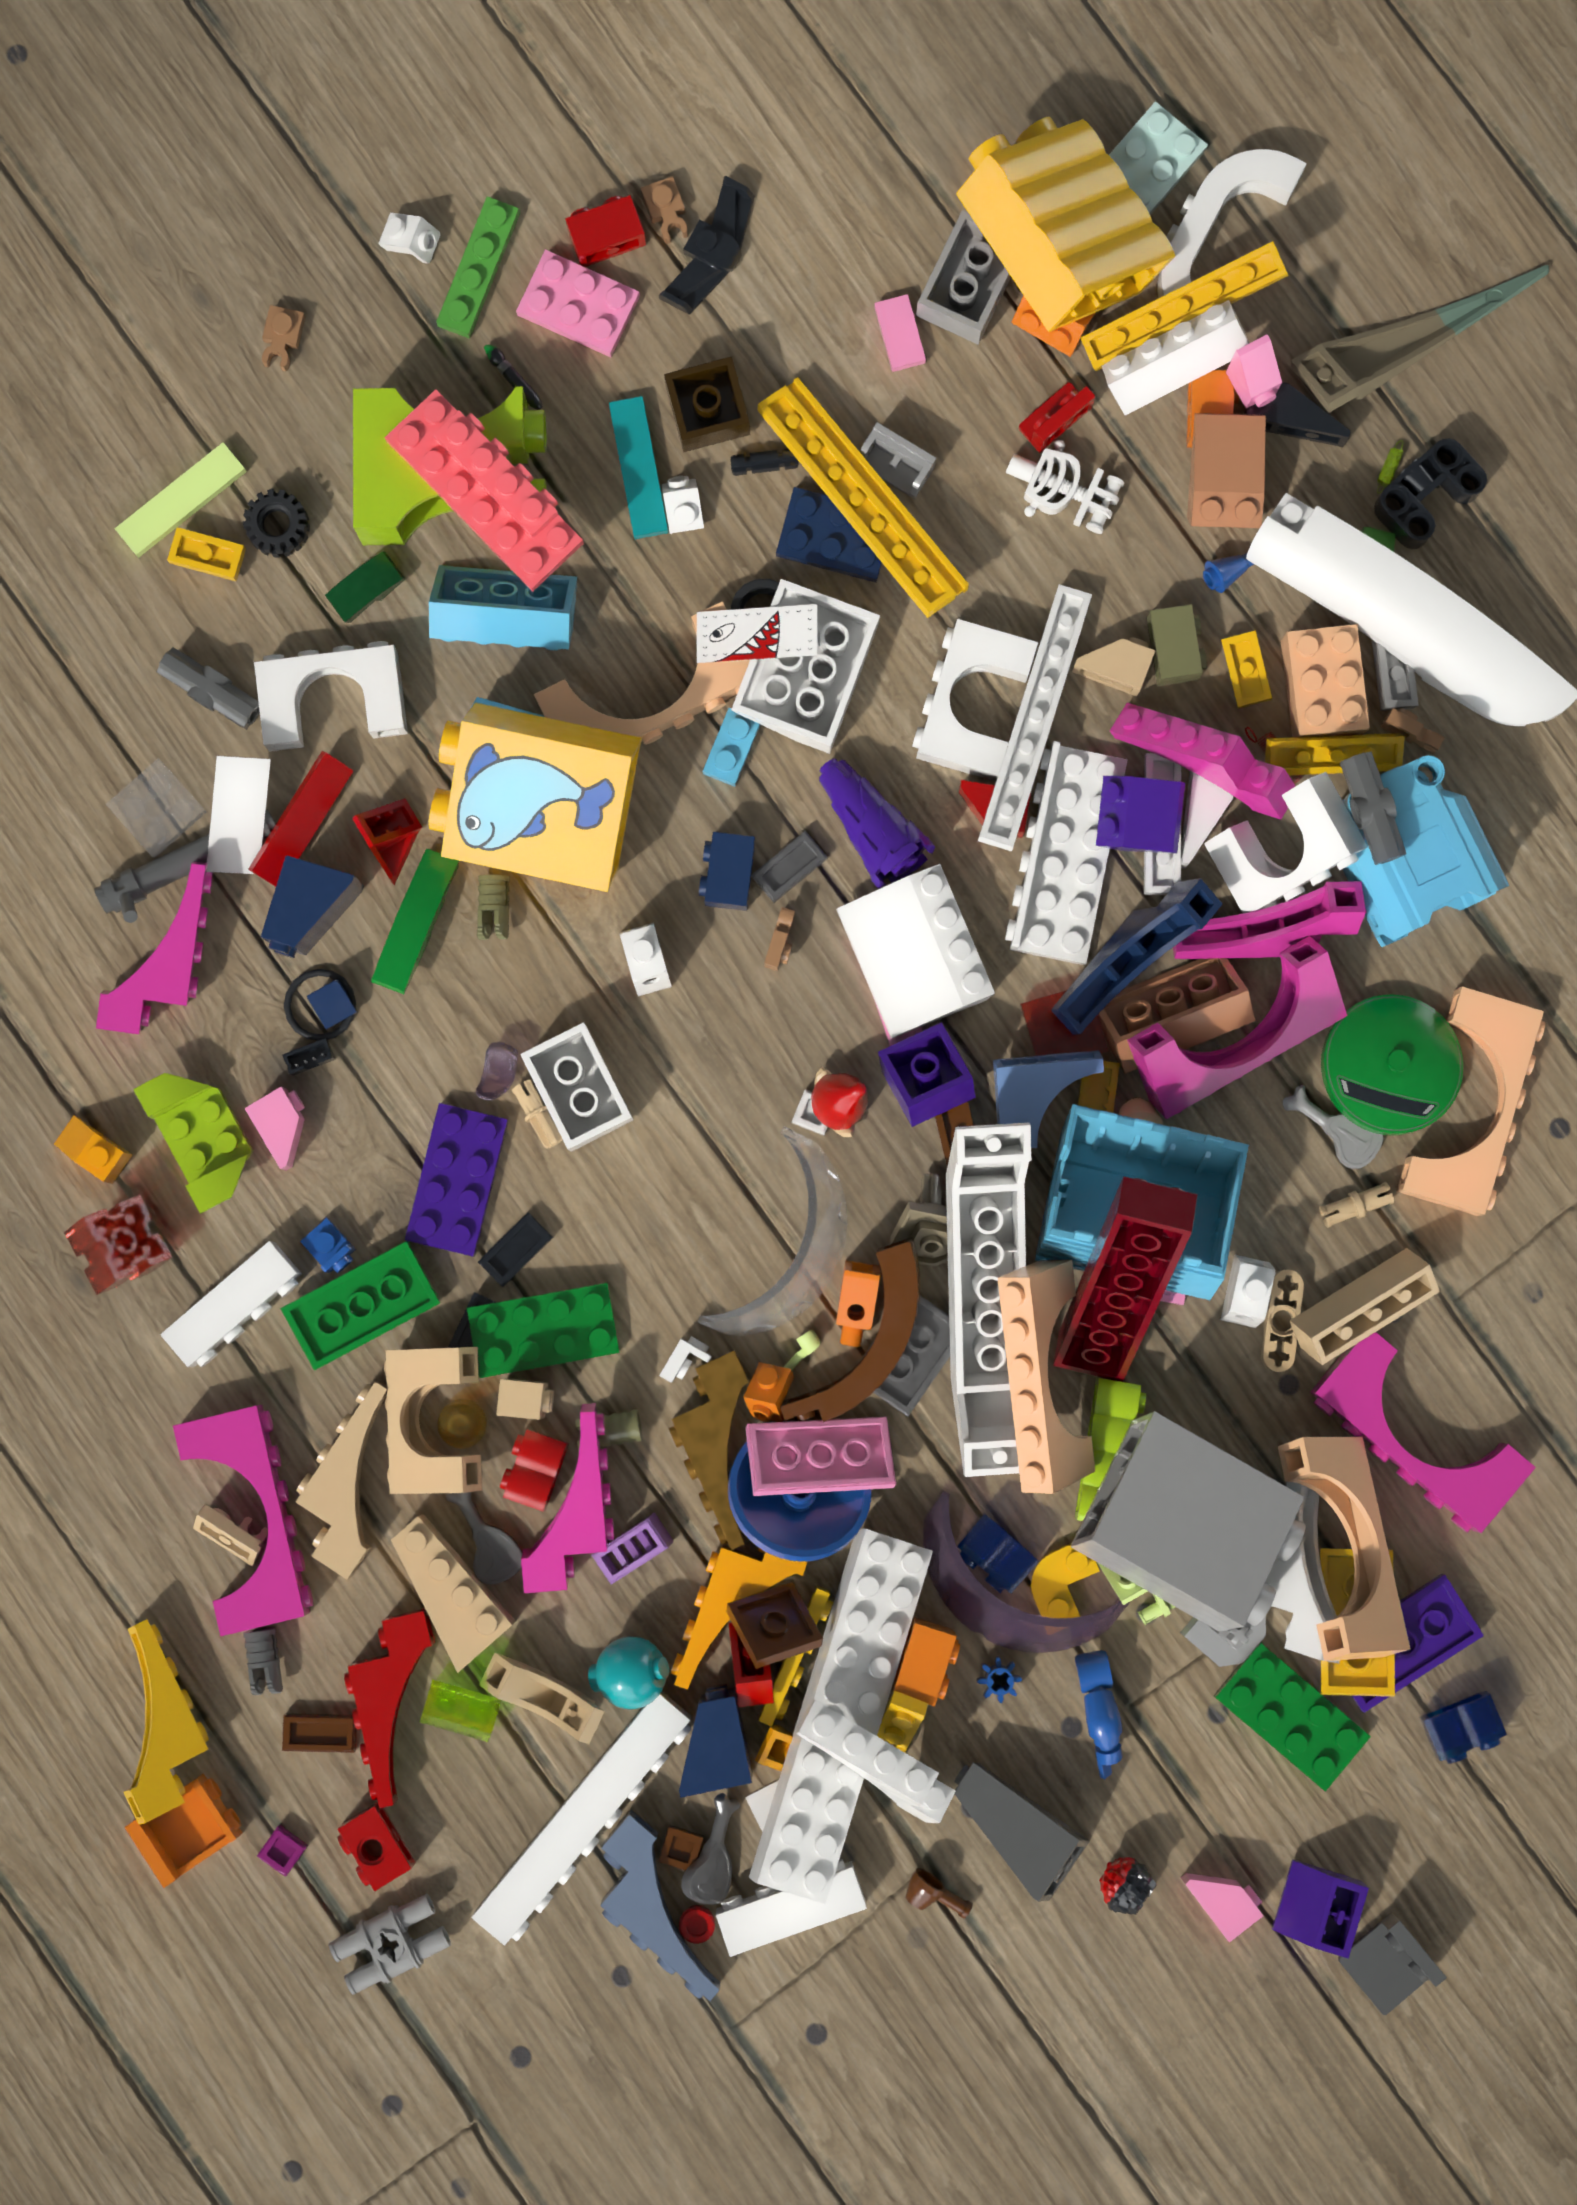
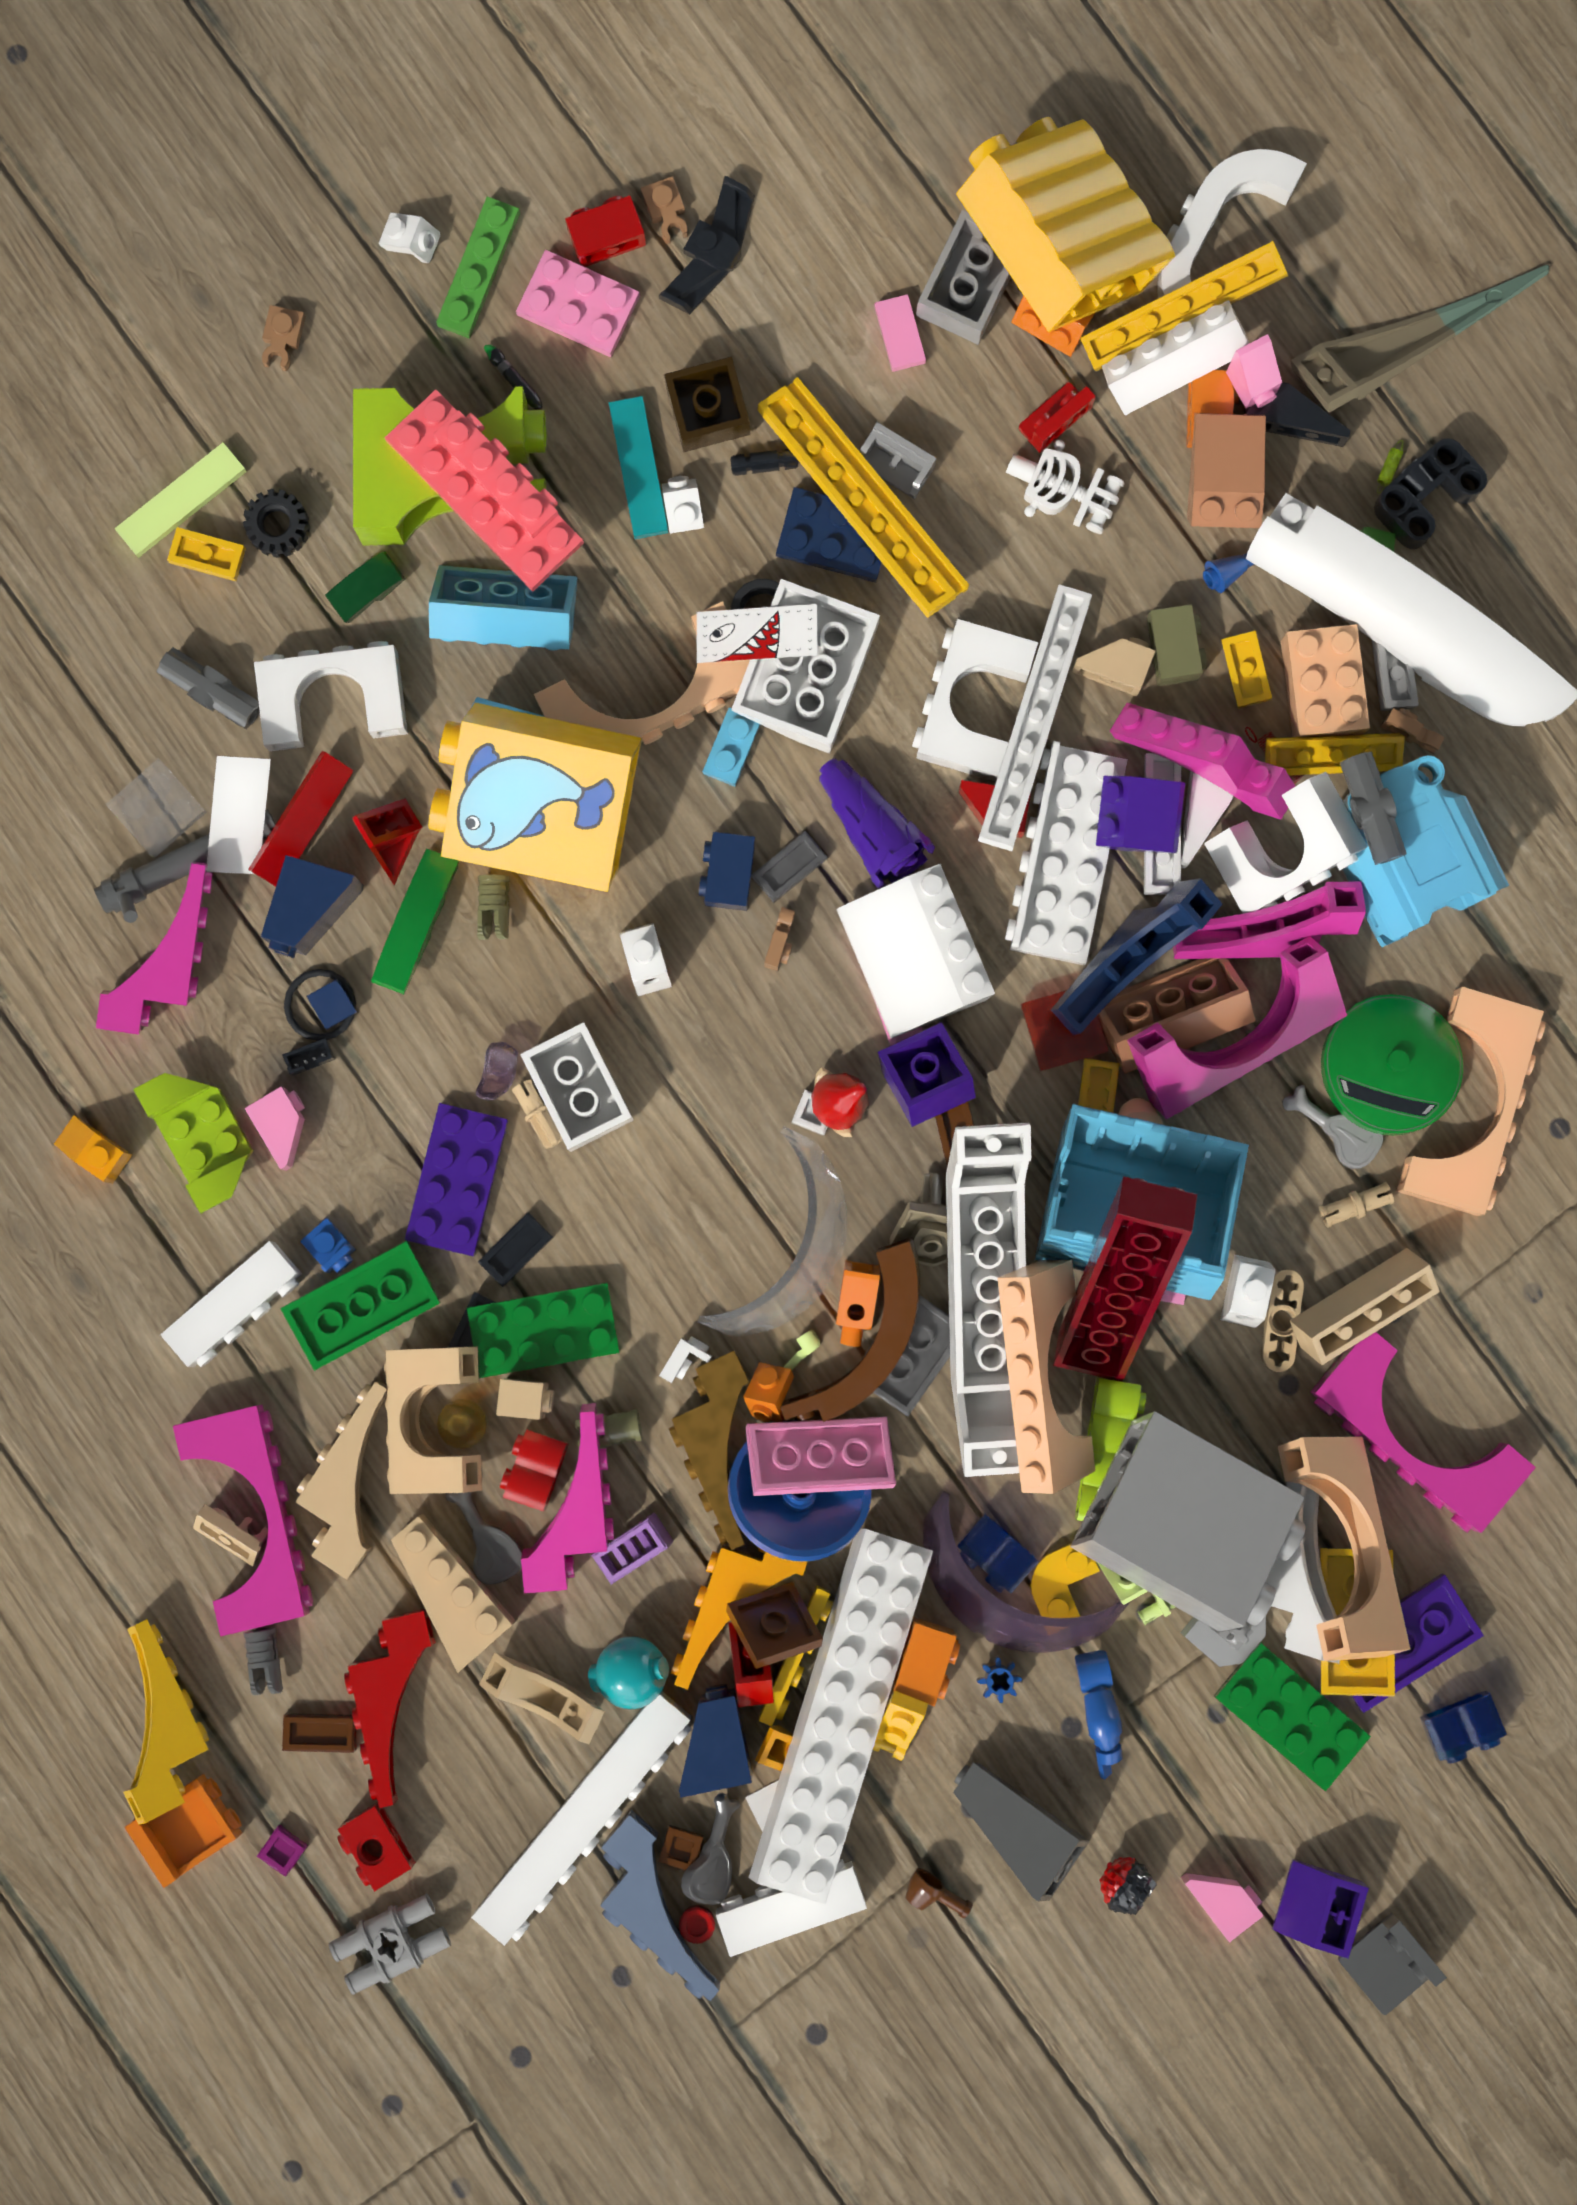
clear red brick [64,1195,172,1295] -> none
clear neon green brick [419,1679,502,1742] -> none
white arch [794,1700,956,1823] -> none
medium blue arch [993,1050,1104,1148] -> none
light aqua plate [1109,101,1208,215] -> none

